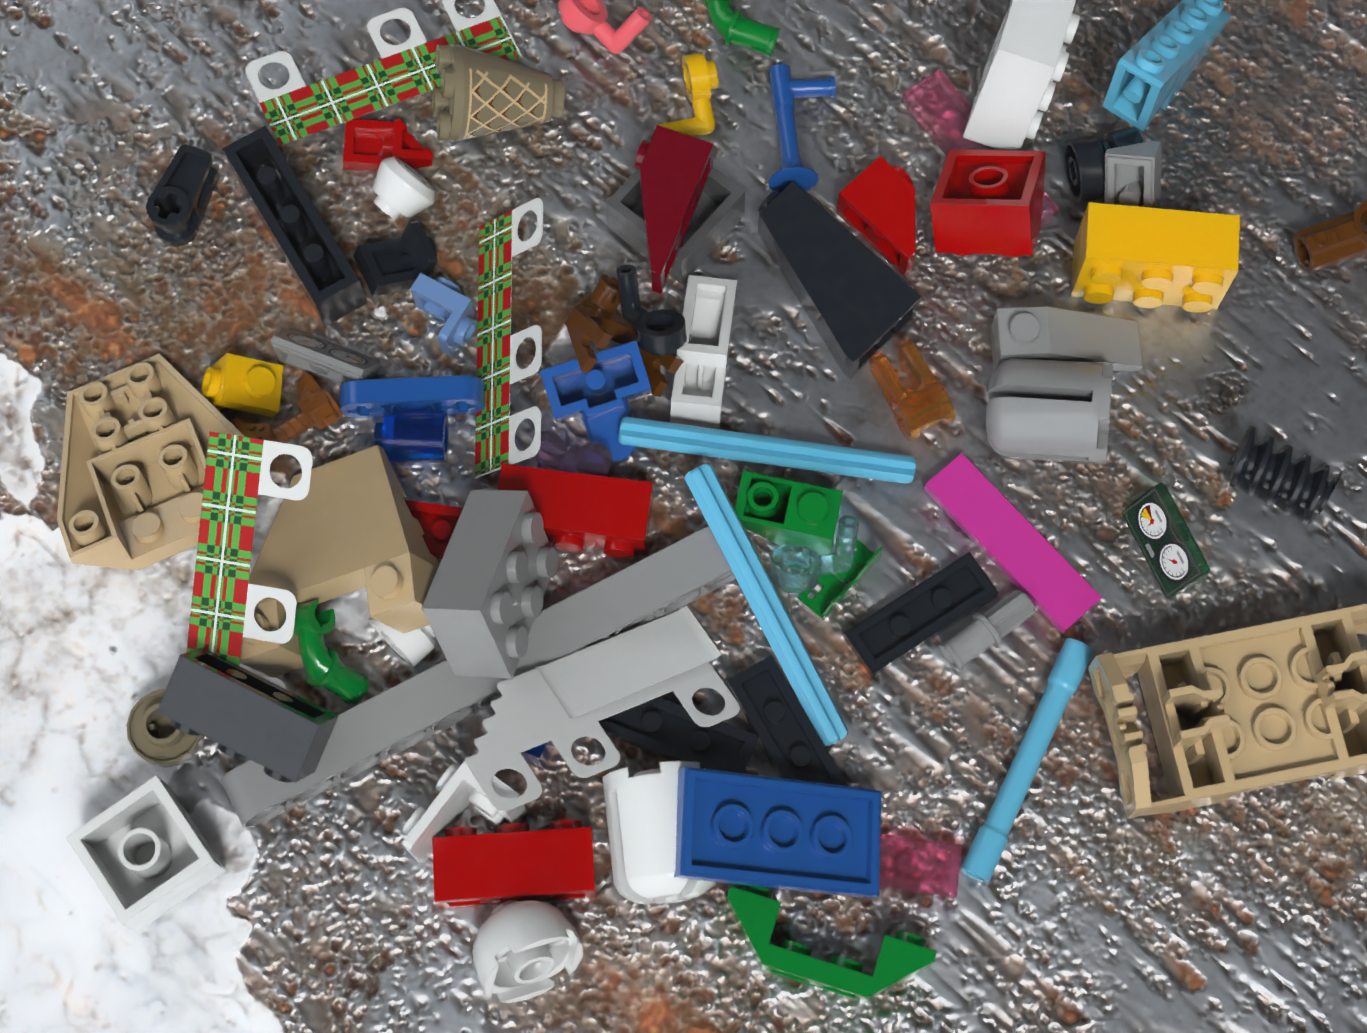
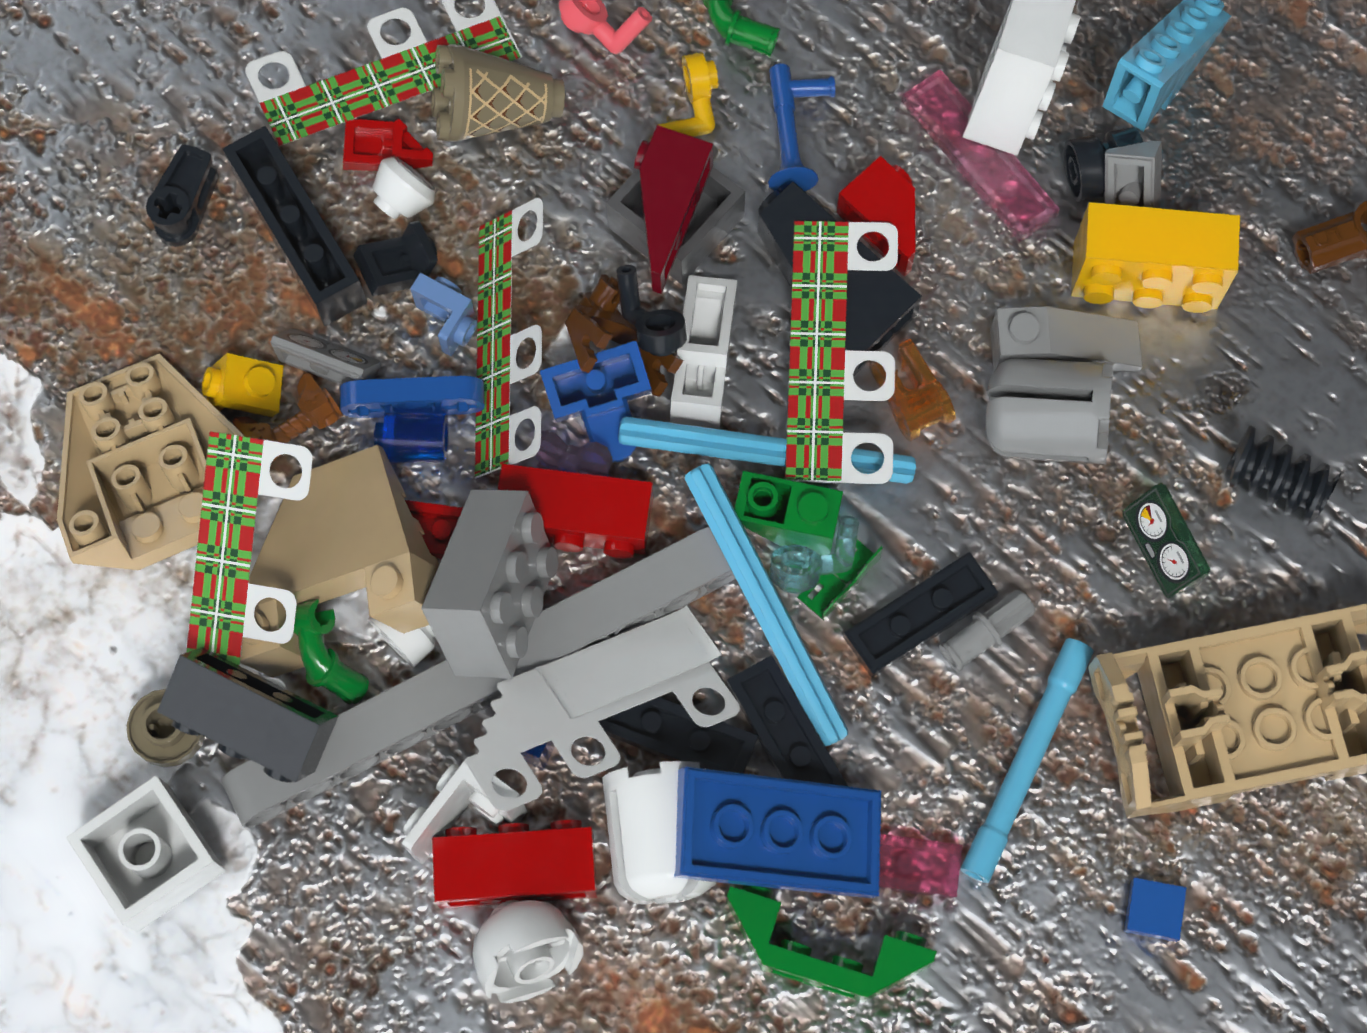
dark pink tile [923,453,1102,634] -> none
red slope [930,149,1046,257] -> none
none -> piece [785,221,898,484]
none -> blue tile [1124,878,1187,942]

